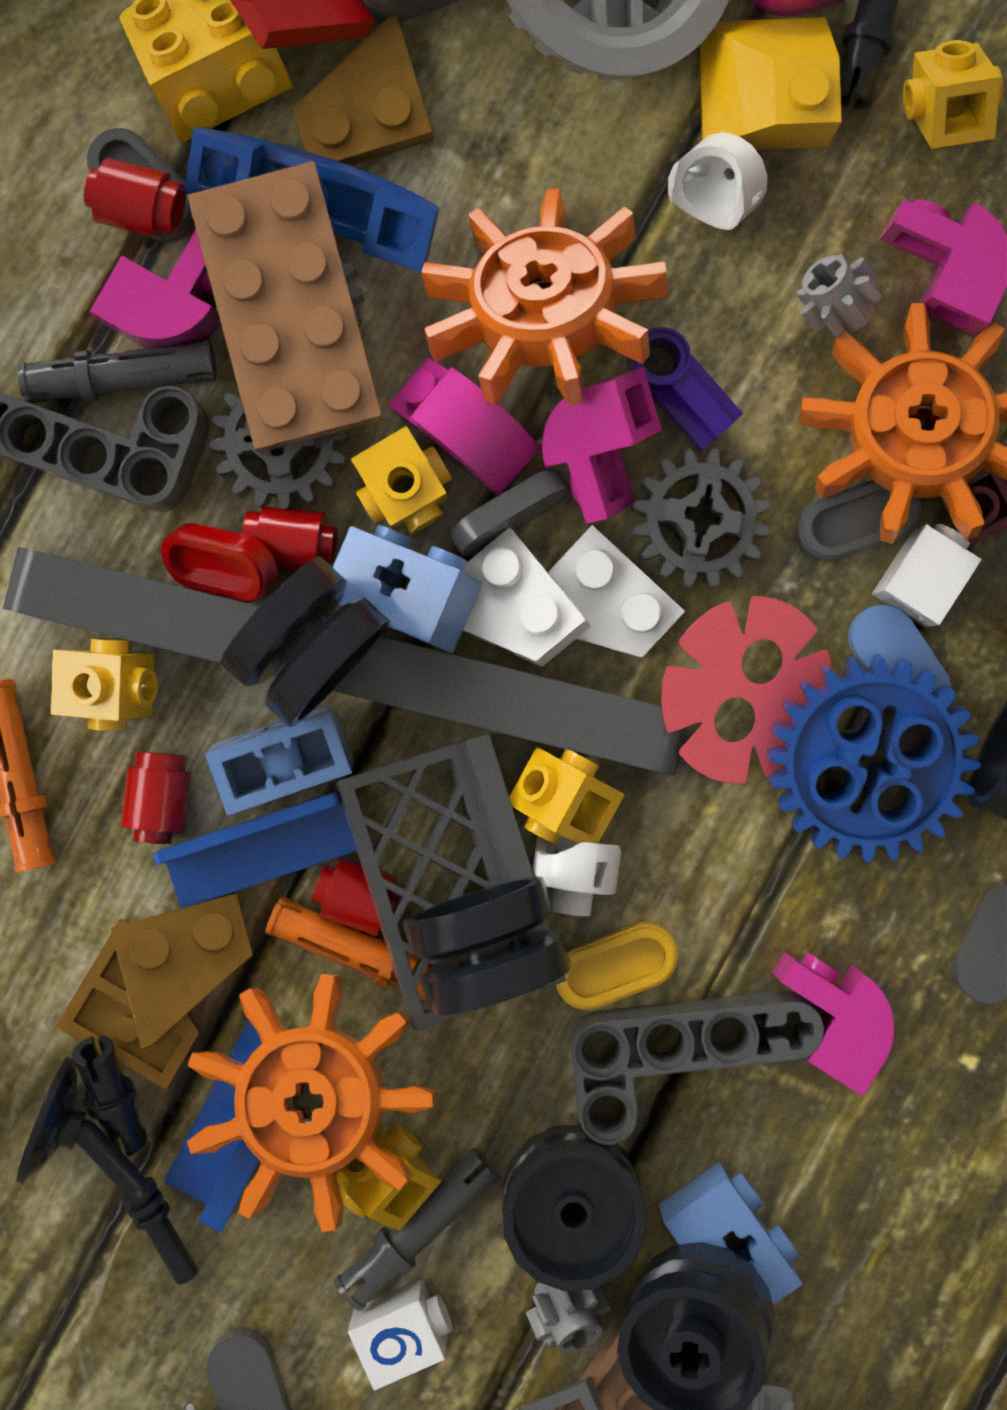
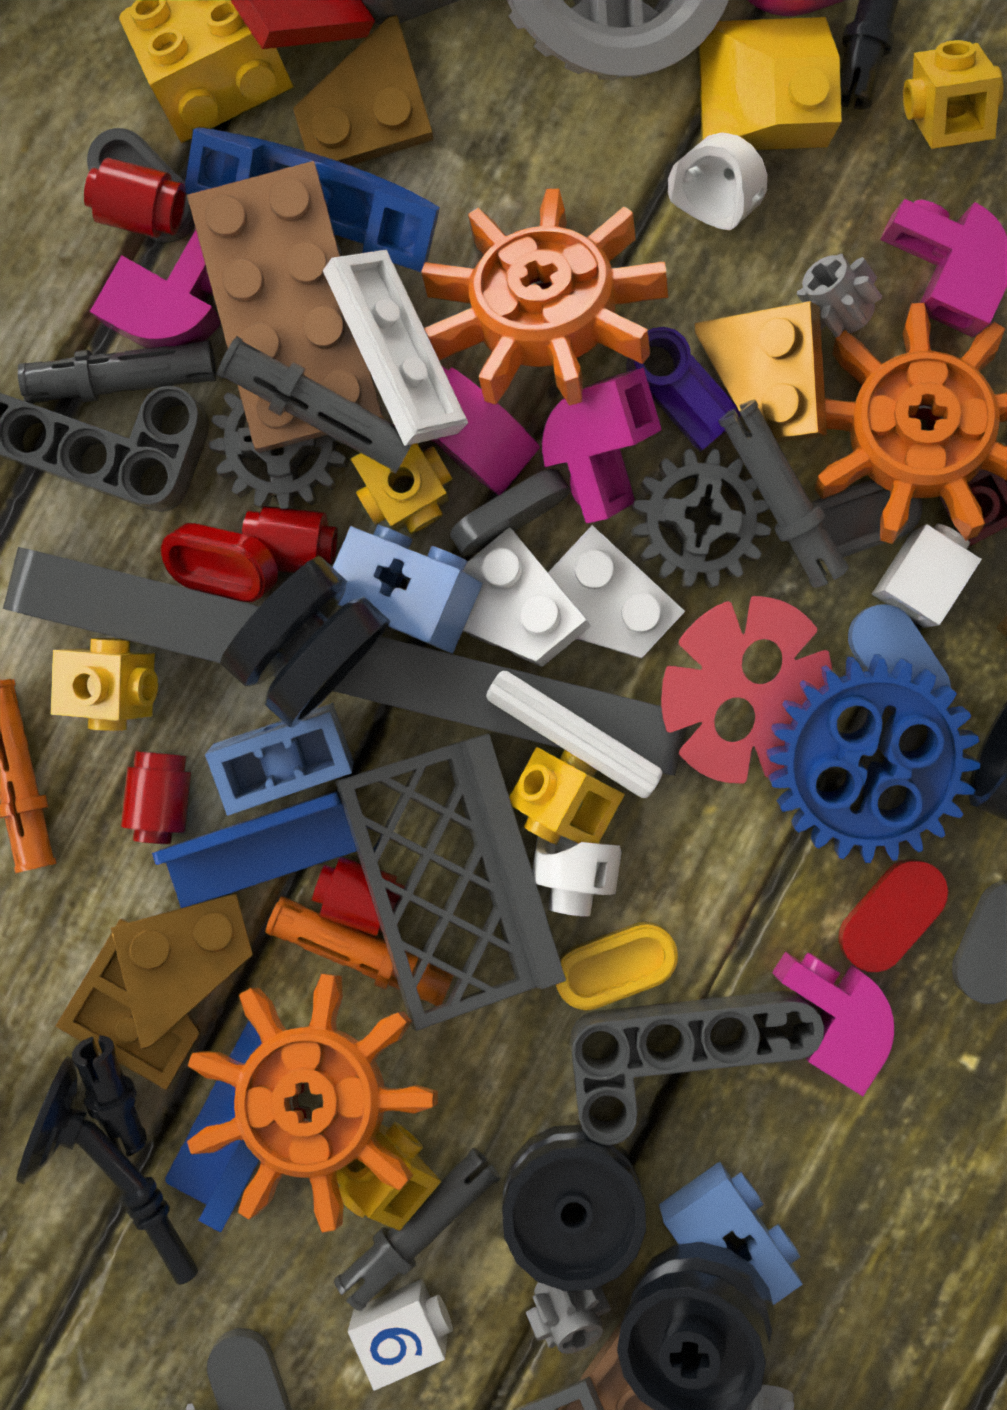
black wheel [402,876,571,1016] -> none
none -> dark grey pin [216,336,412,474]
none -> white tile [323,250,468,446]
none -> white axle [486,671,663,798]
none -> wing [694,301,827,443]
none -> dark grey pin [718,399,849,588]
none -> red tile [838,859,948,972]

